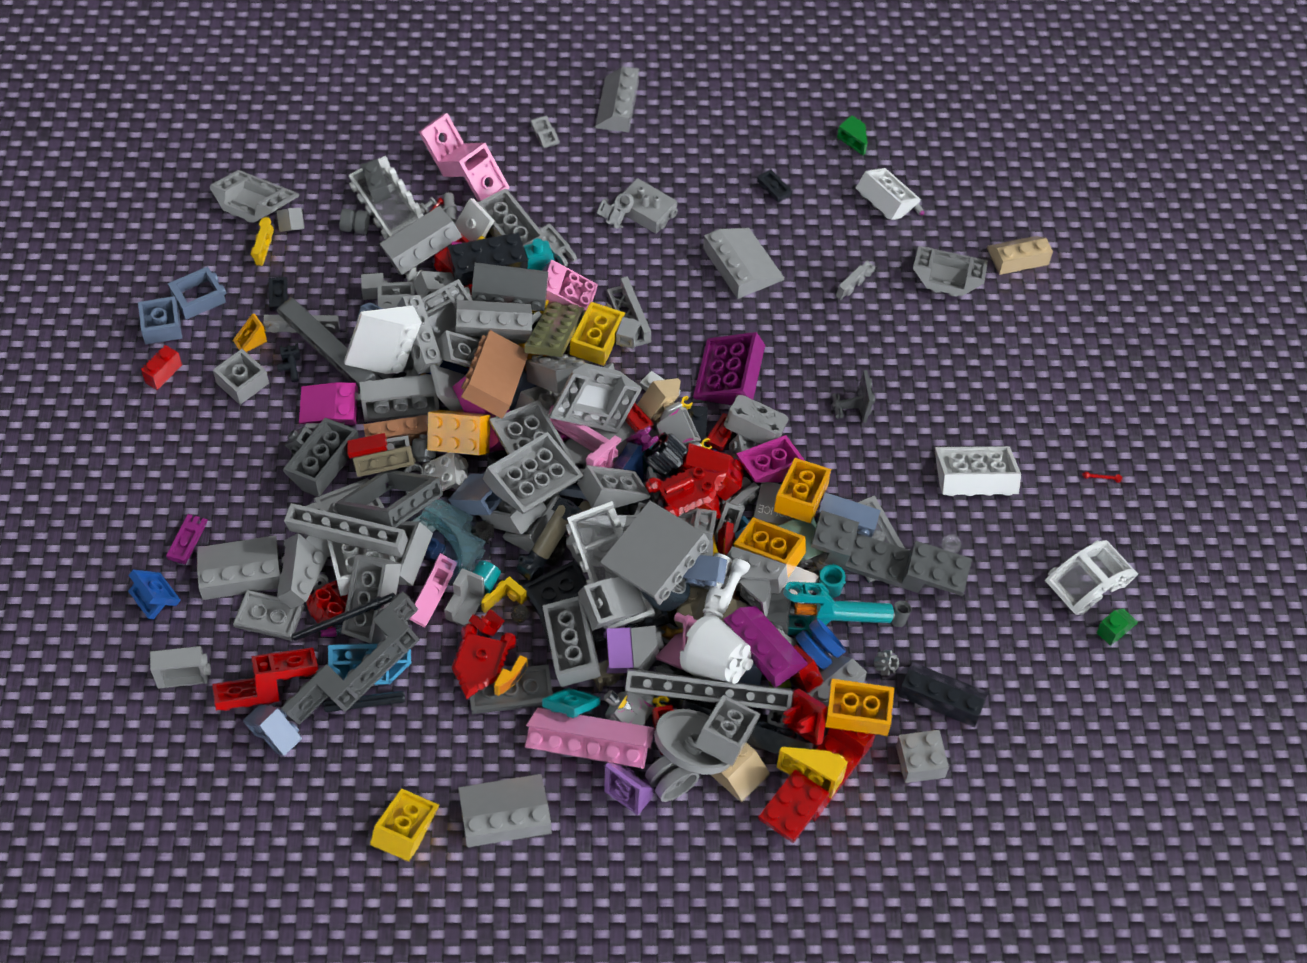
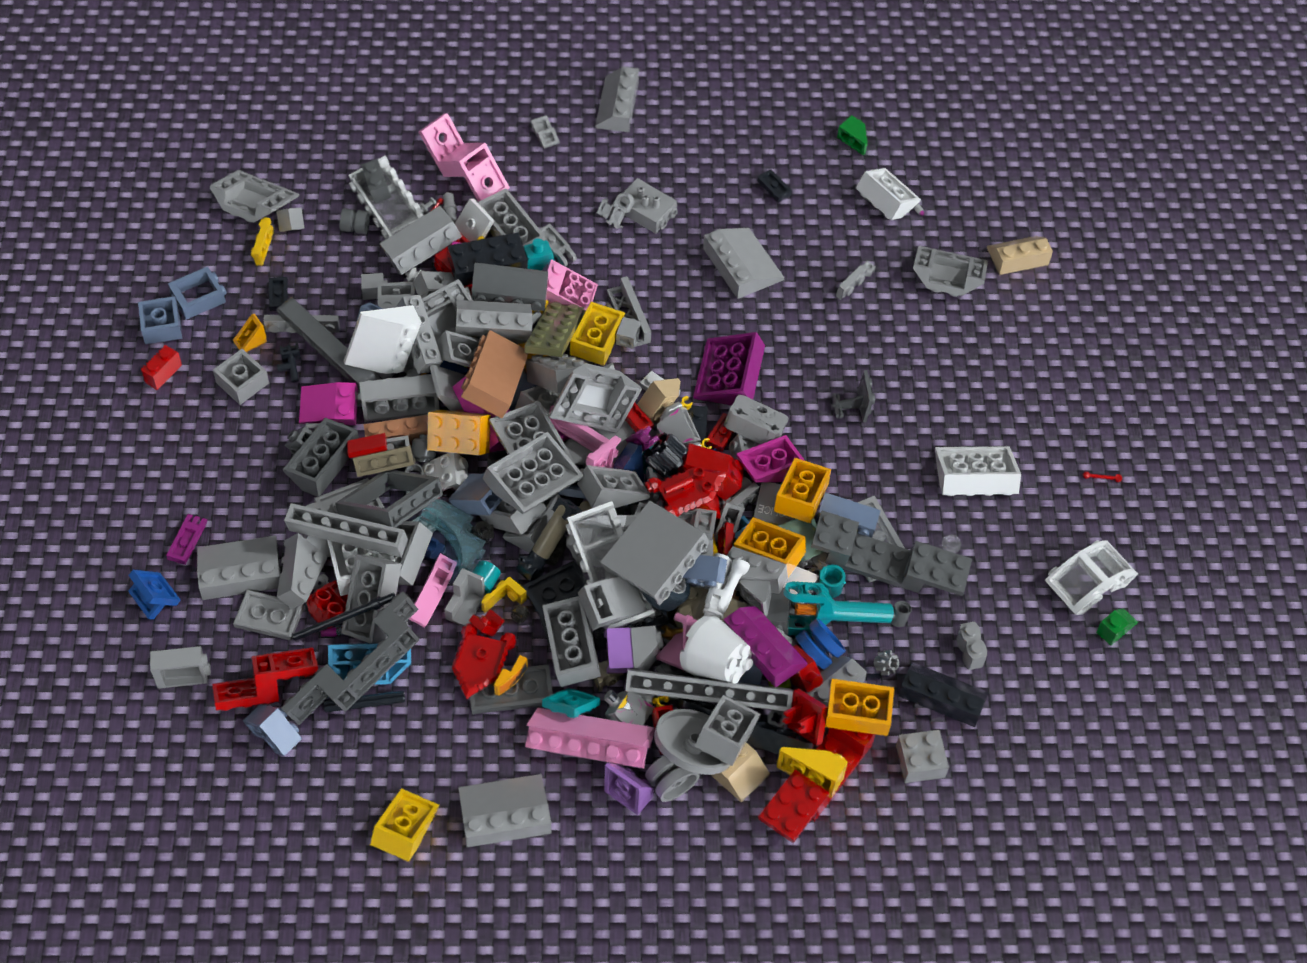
none -> light grey brick [957,622,987,670]

